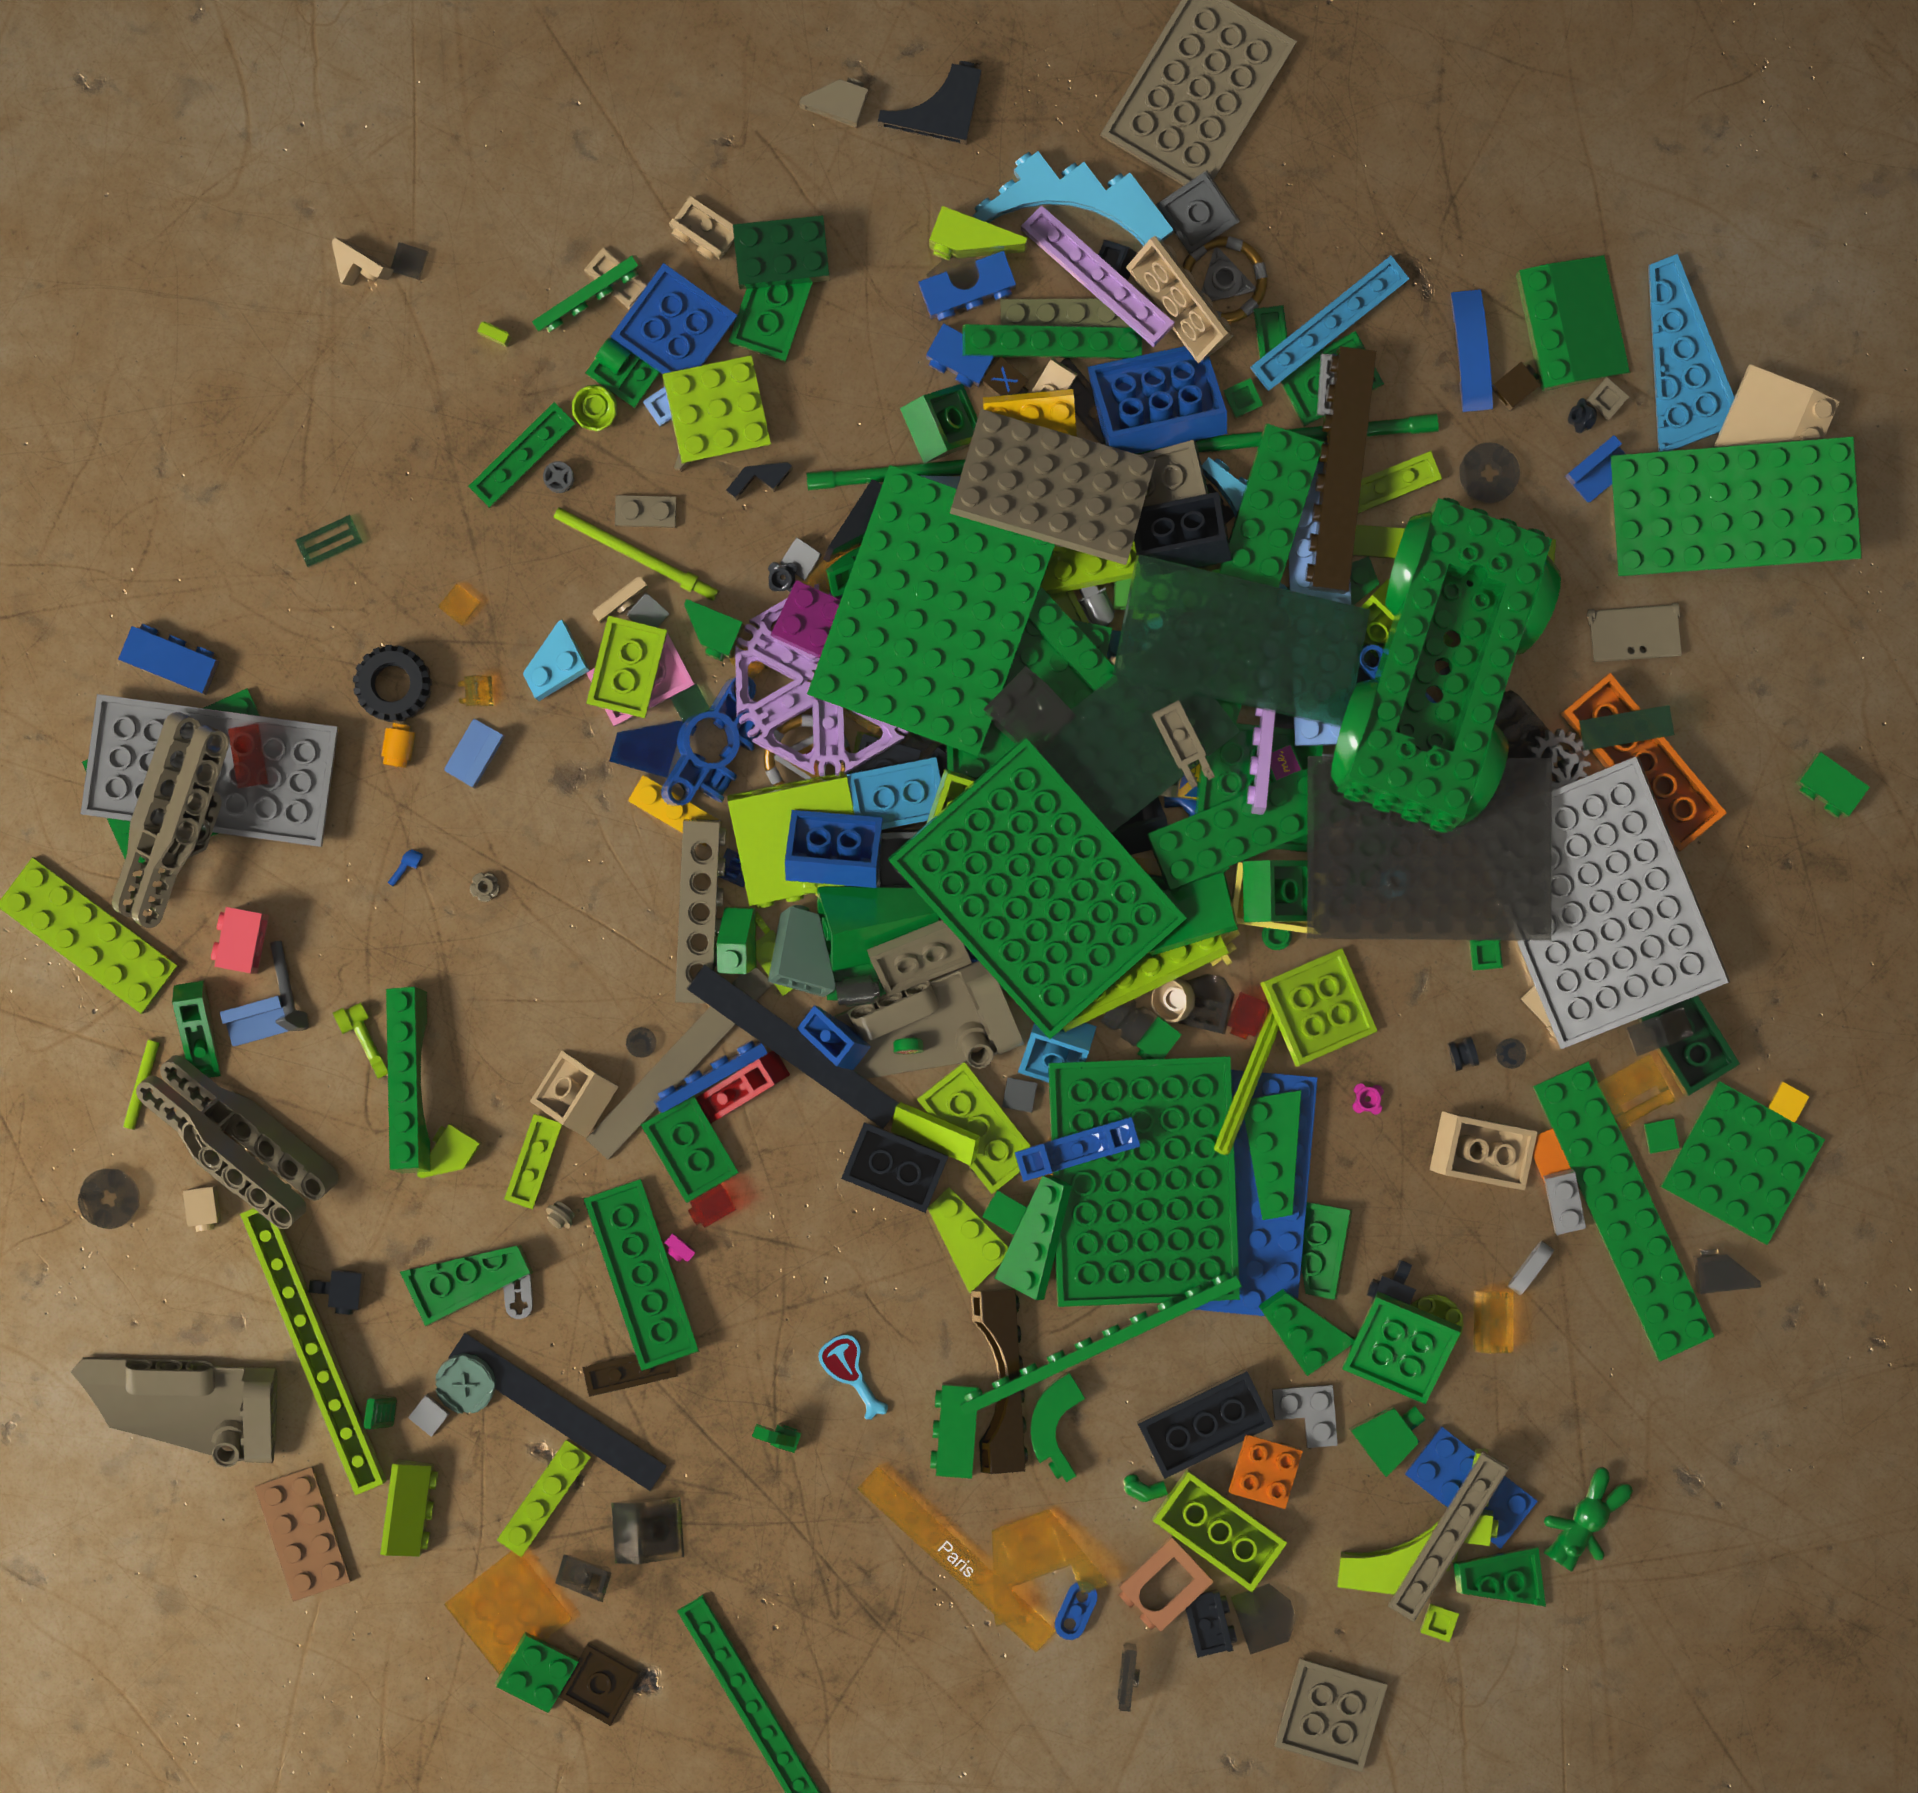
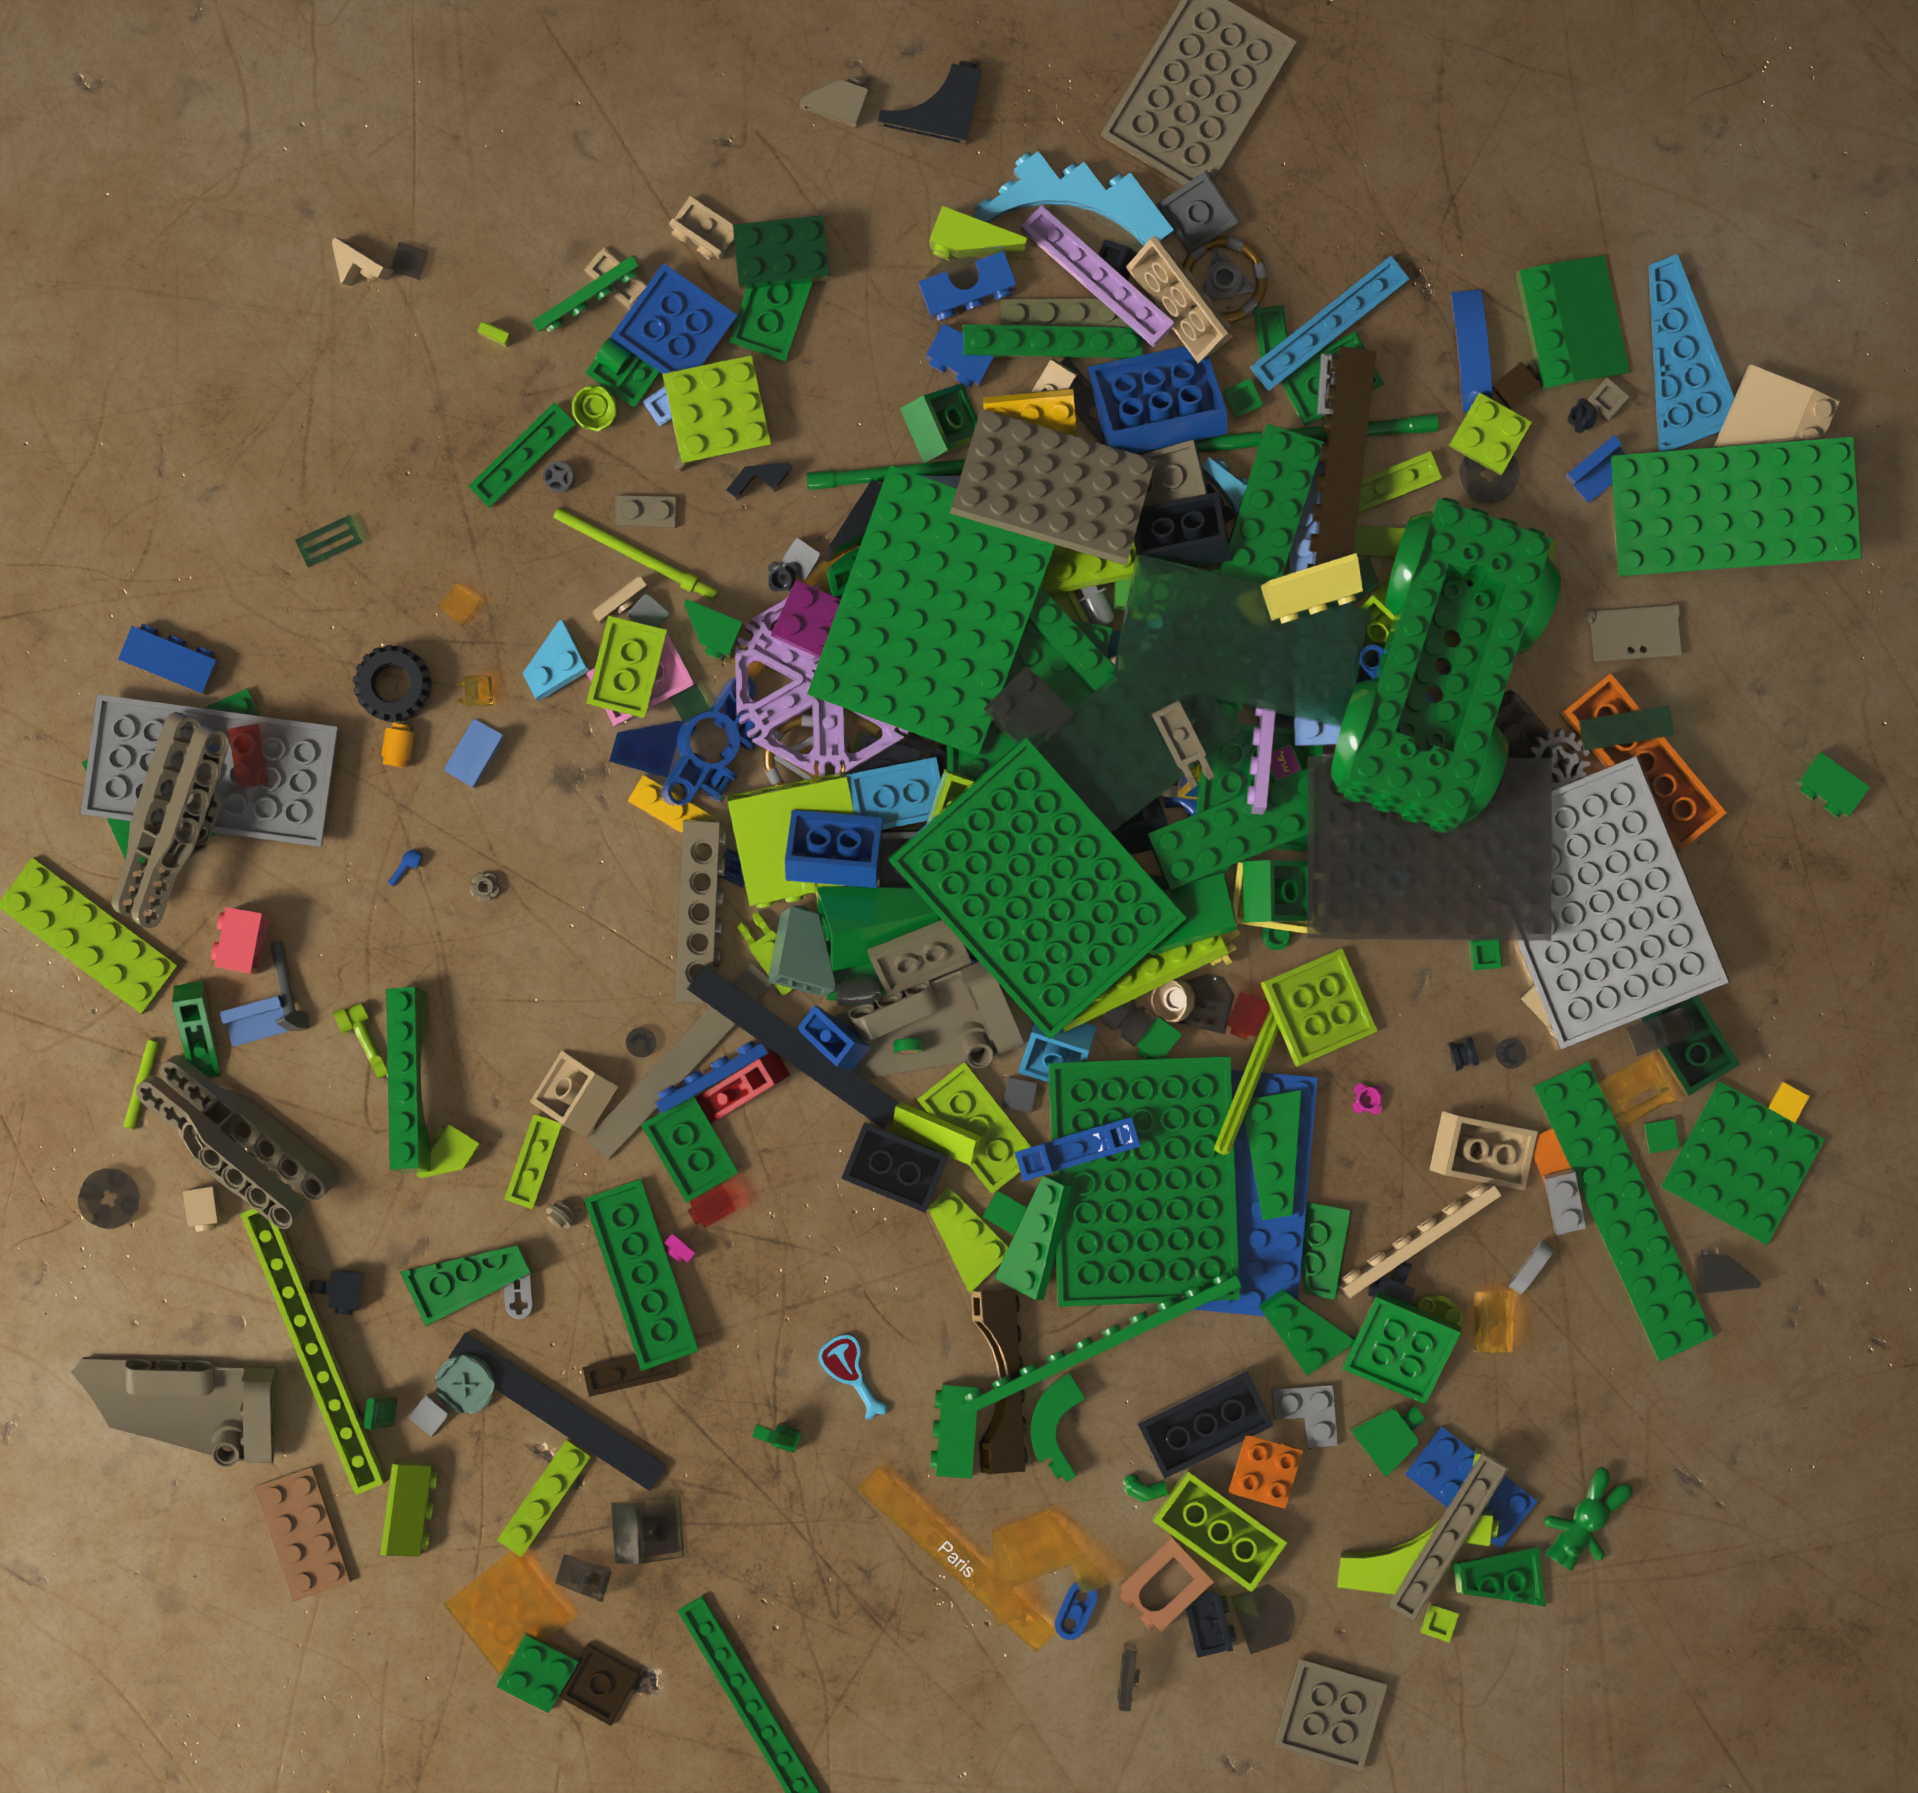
green slope [717,907,756,974] -> none
dark brown brick [982,357,1029,396] -> none
none -> light yellow slope [1261,553,1363,624]
none -> tan plate [1339,1183,1501,1298]
none -> lime plate [1449,392,1532,476]

